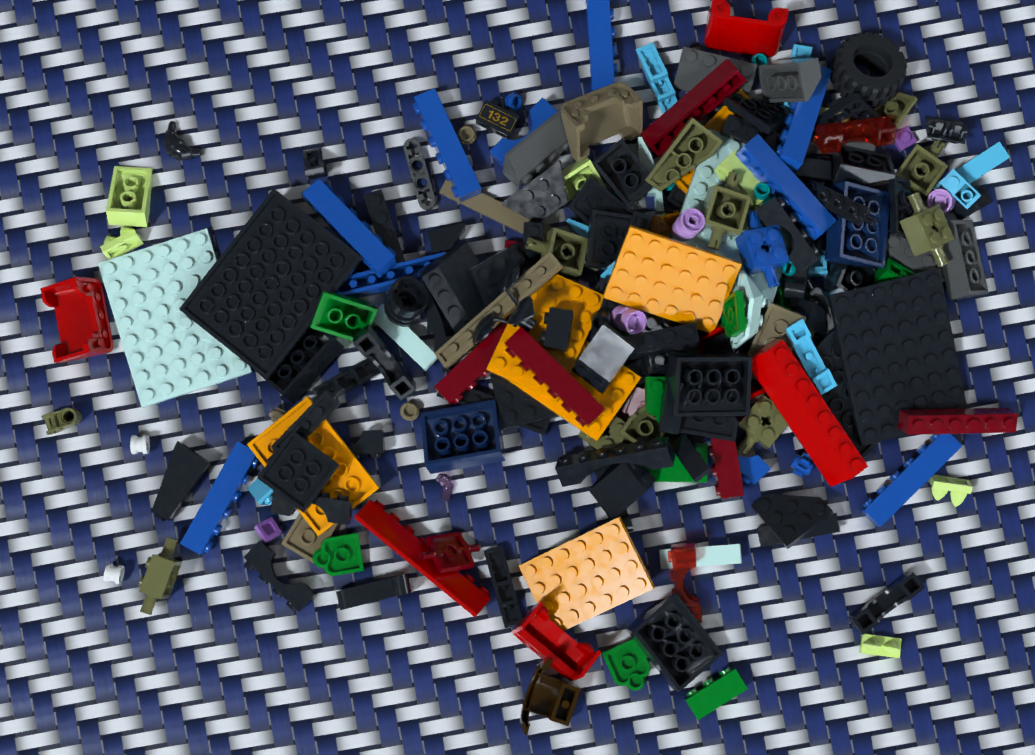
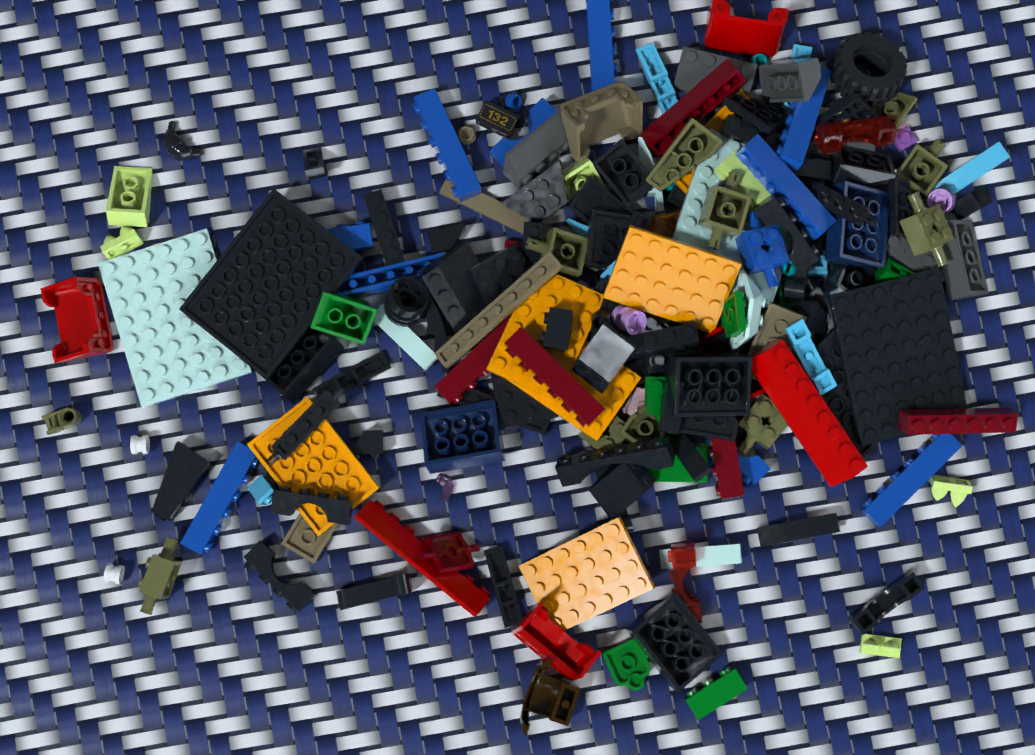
medium lavender plate [254,517,282,544] -> none
black plate [257,430,341,513] -> none
dark tan plate [269,407,287,422] -> none
blue brick [302,179,397,278] -> none
green plate [312,532,364,576] -> none
black arch [353,324,416,401] -> none
dark tan plate [400,402,419,421] -> none
dark grey beam [403,138,436,211] -> none
black plant [473,264,536,346] -> none
lavender wheel [672,208,705,241] -> none
black plate [751,494,834,549] -> none
teal hinge [754,183,770,200] -> none
blue gear [790,453,814,477] -> none
black hinge [925,116,968,144] -> none
medium azure slope [939,169,981,209] -> none

